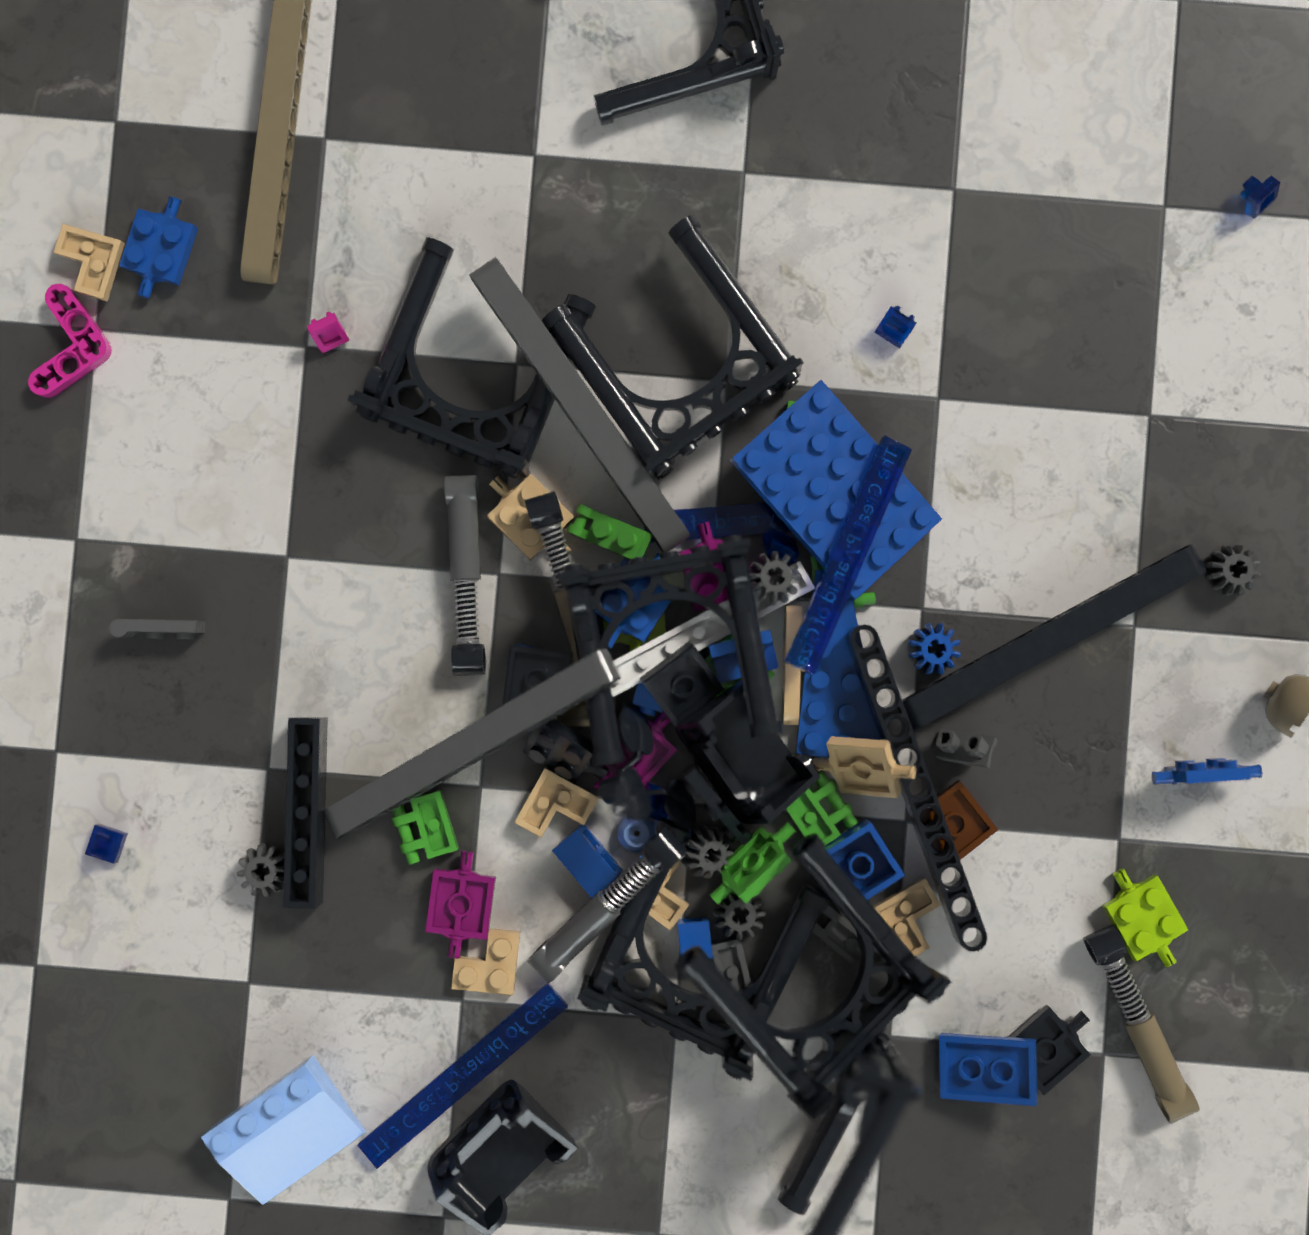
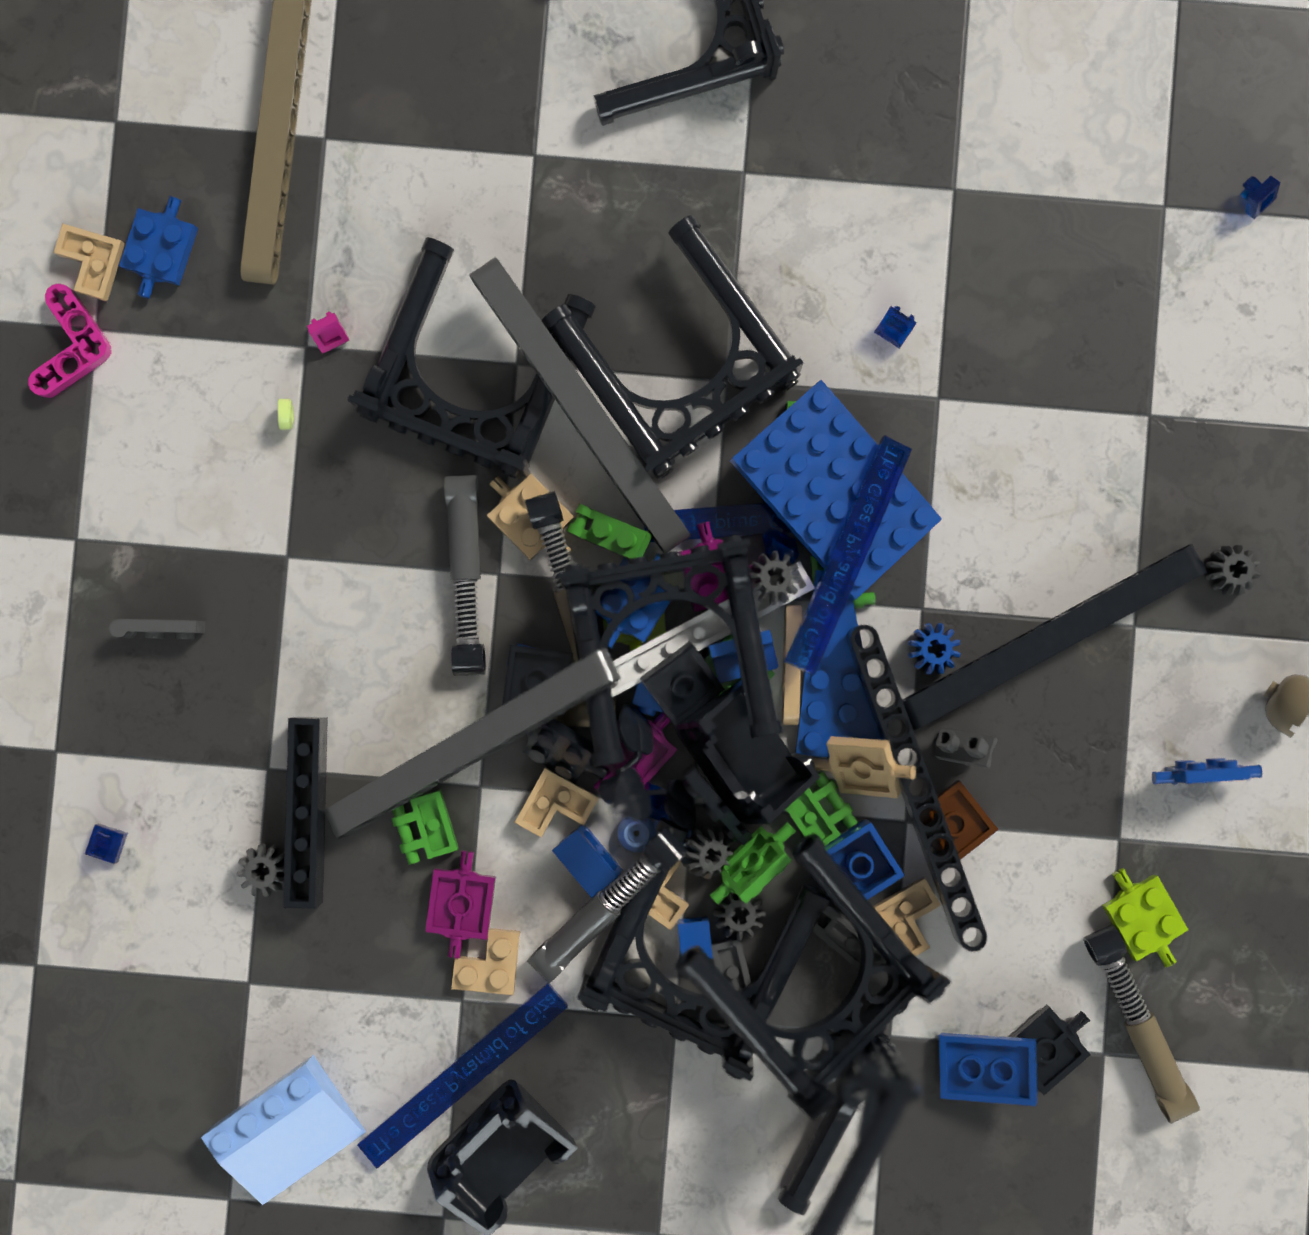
none -> yellowish green tile [278,399,294,430]

